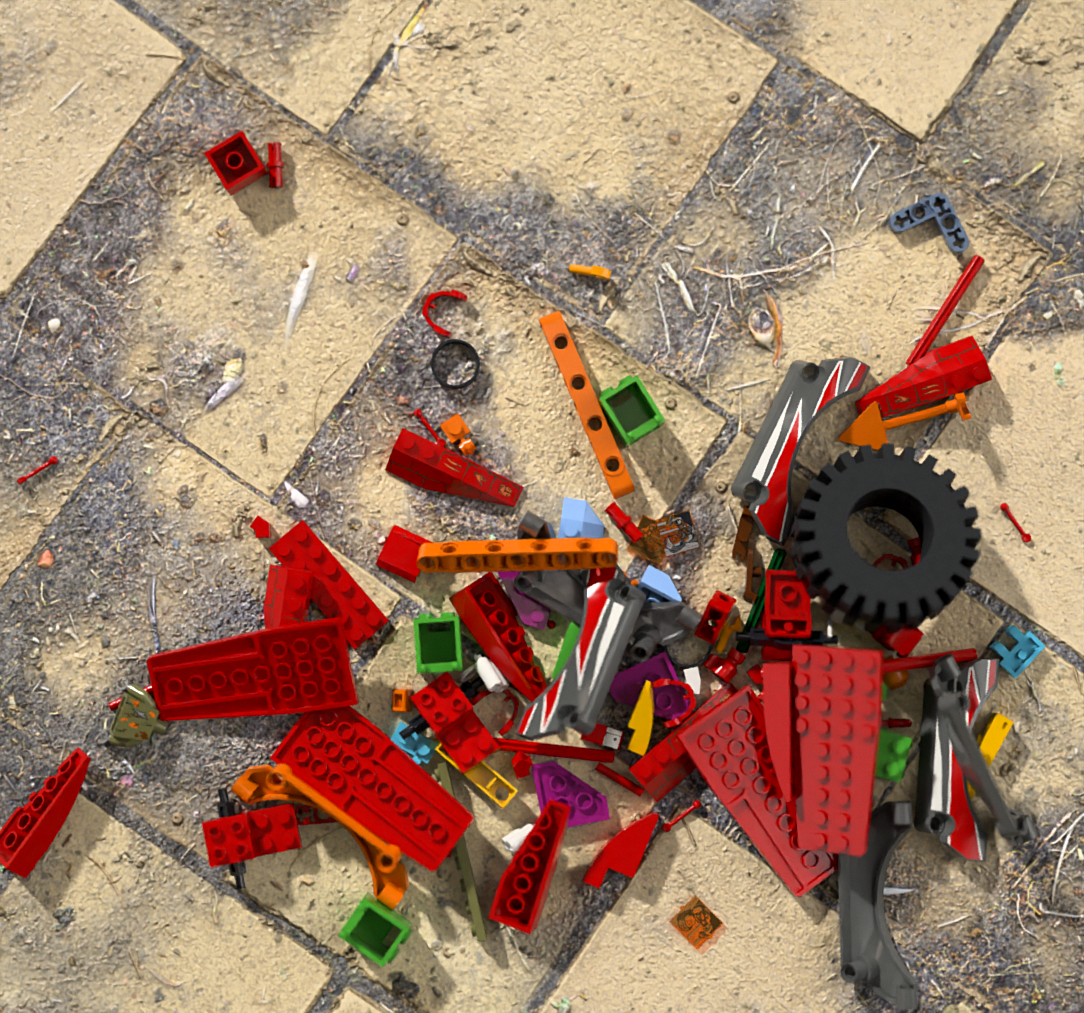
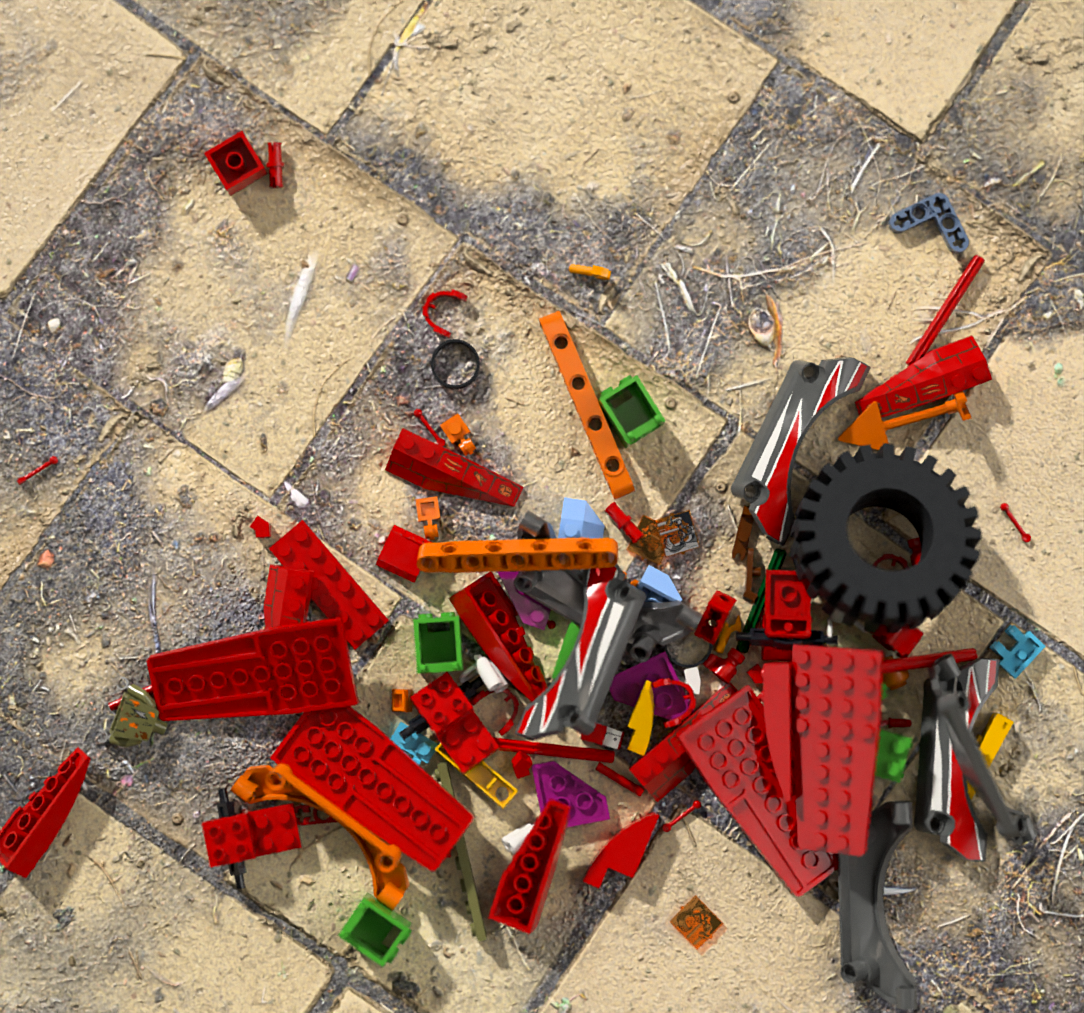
none -> orange plate [415,496,441,540]

